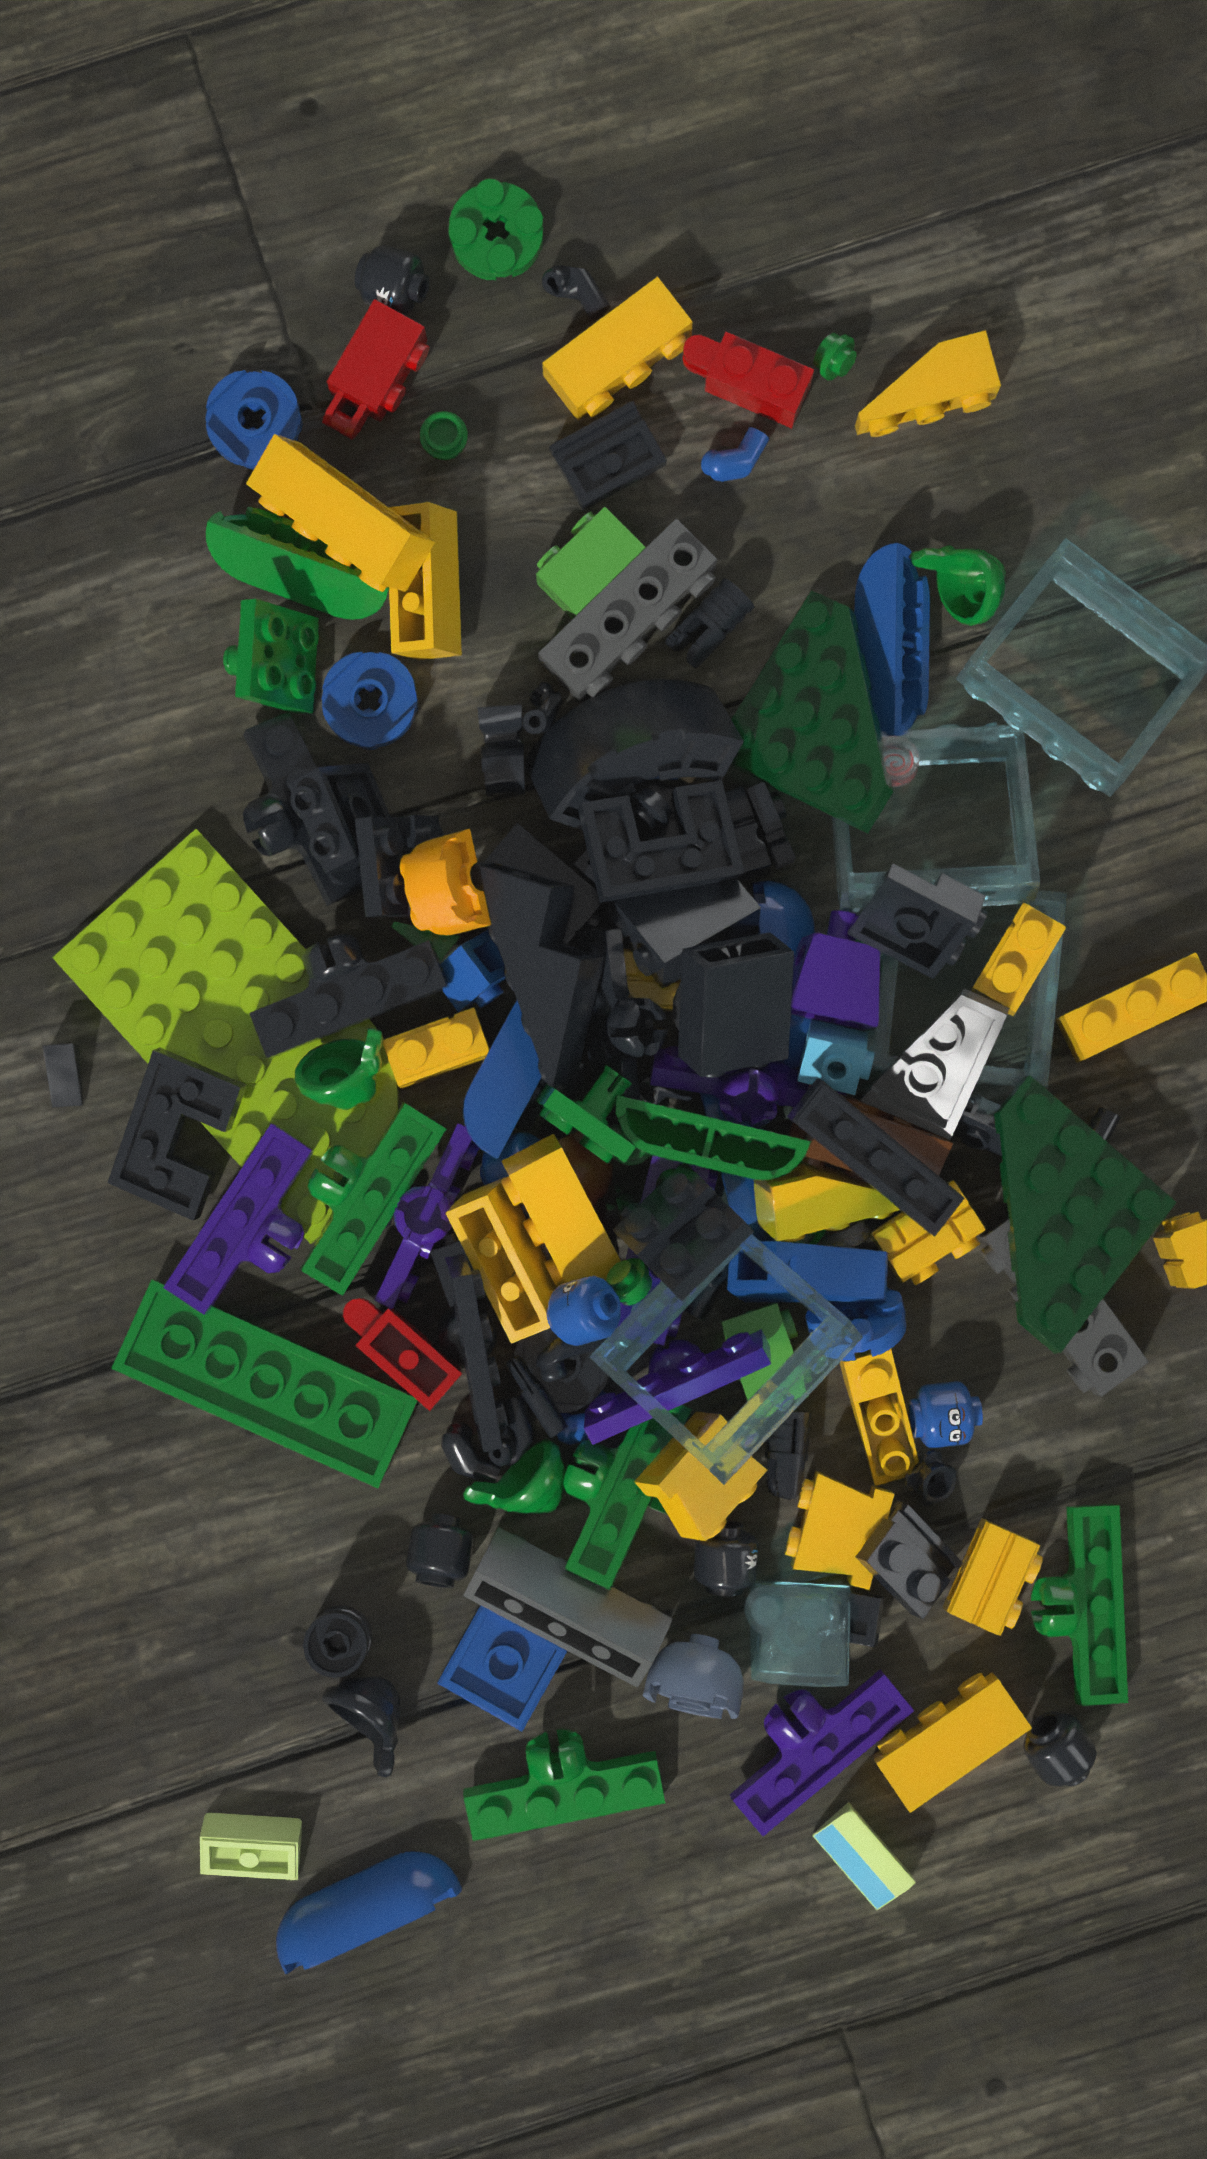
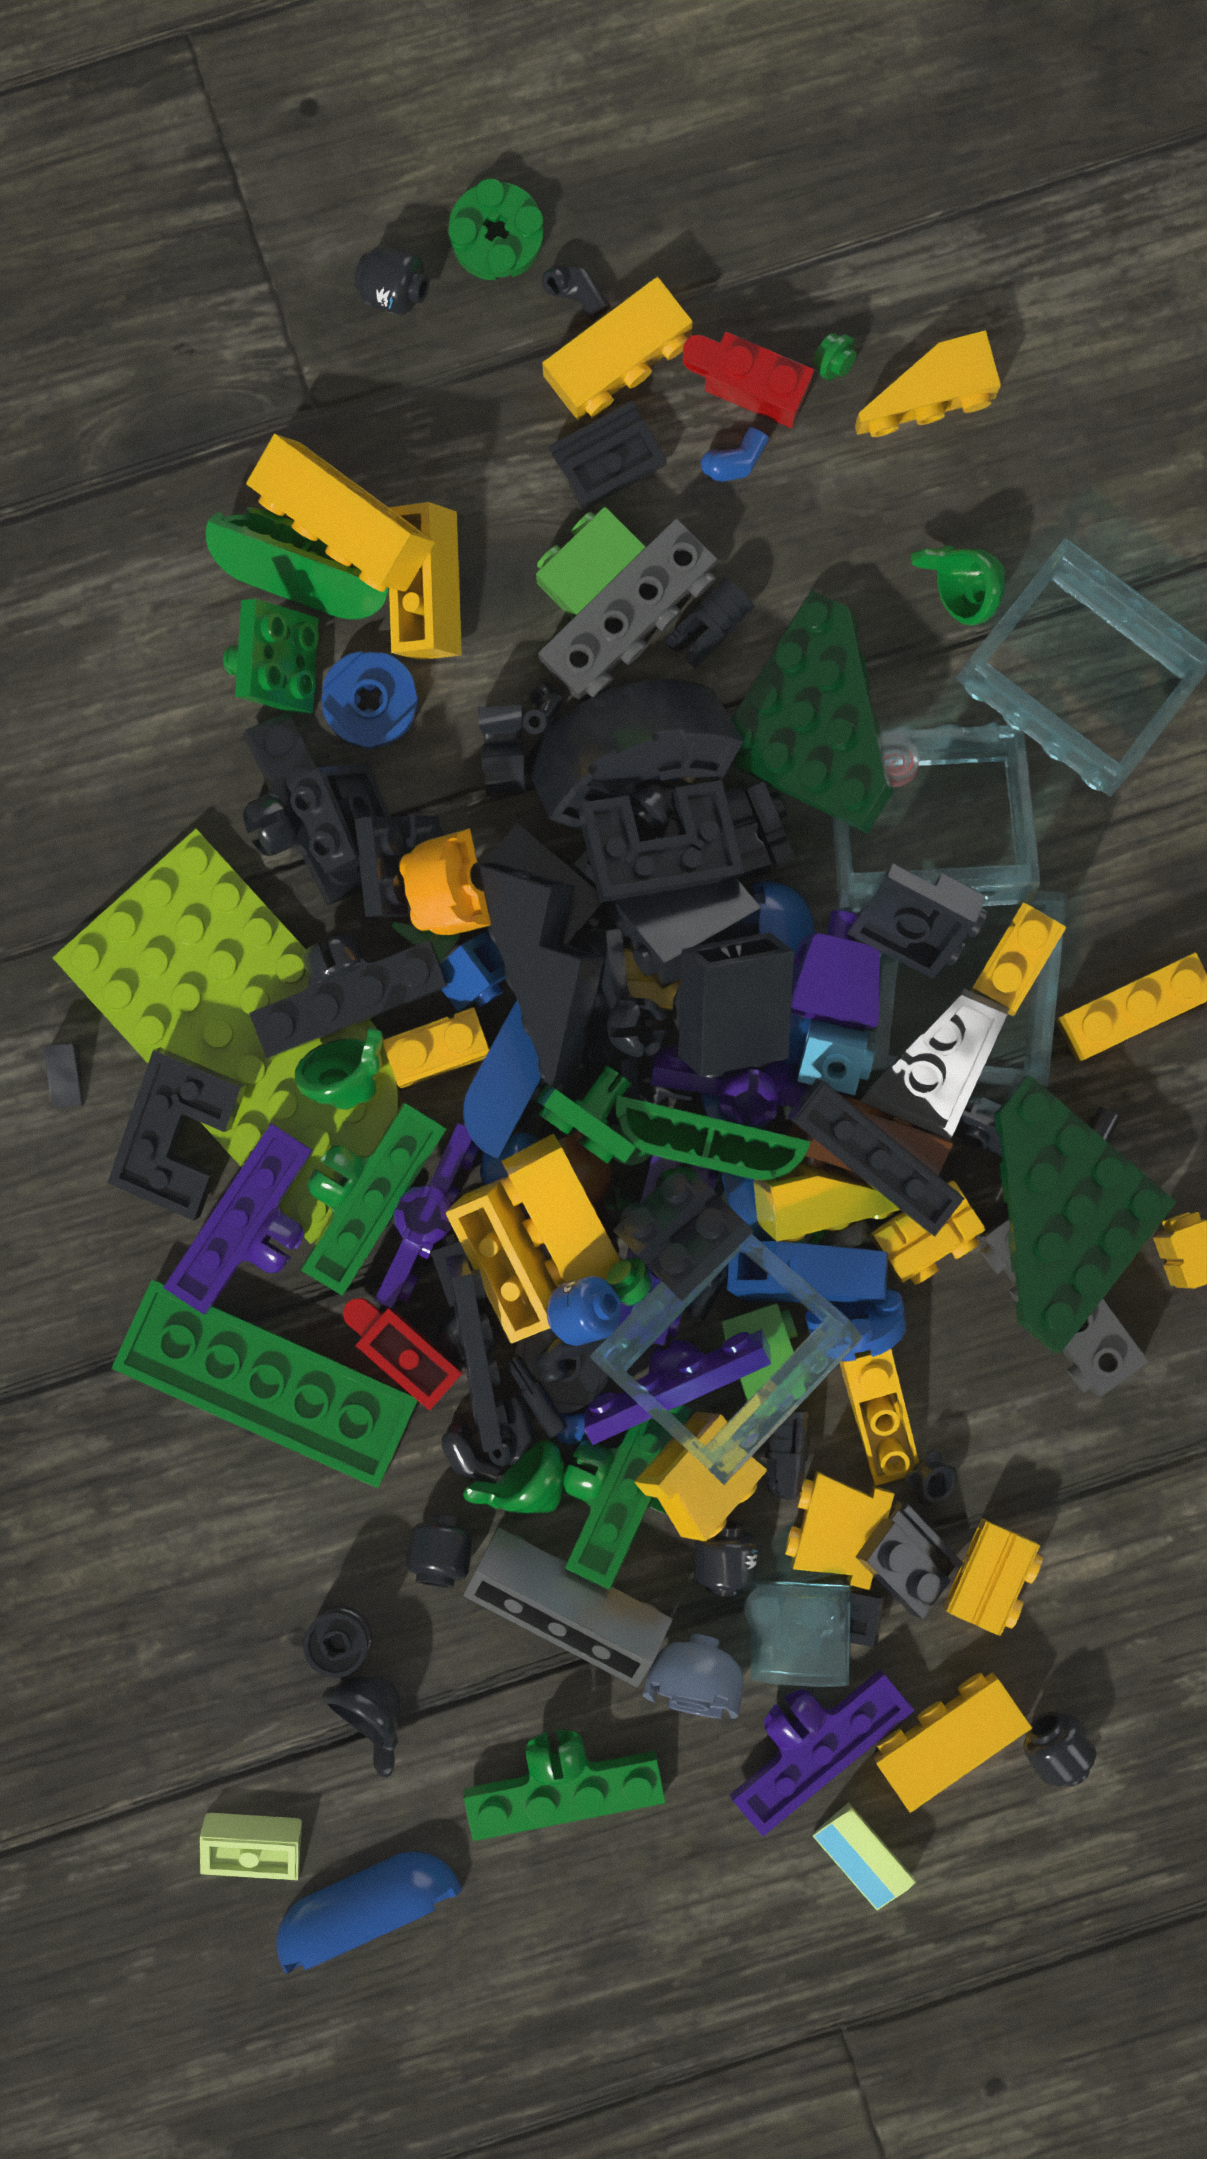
blue plate [205,370,303,470] -> none
red brick [322,299,430,440] -> none
green plate [420,411,468,460] -> none
blue tile [437,1605,567,1732] -> none
blue brick [854,543,930,737] -> none
blue head [908,1381,983,1448] -> none
green plate [1031,1504,1128,1706] -> none

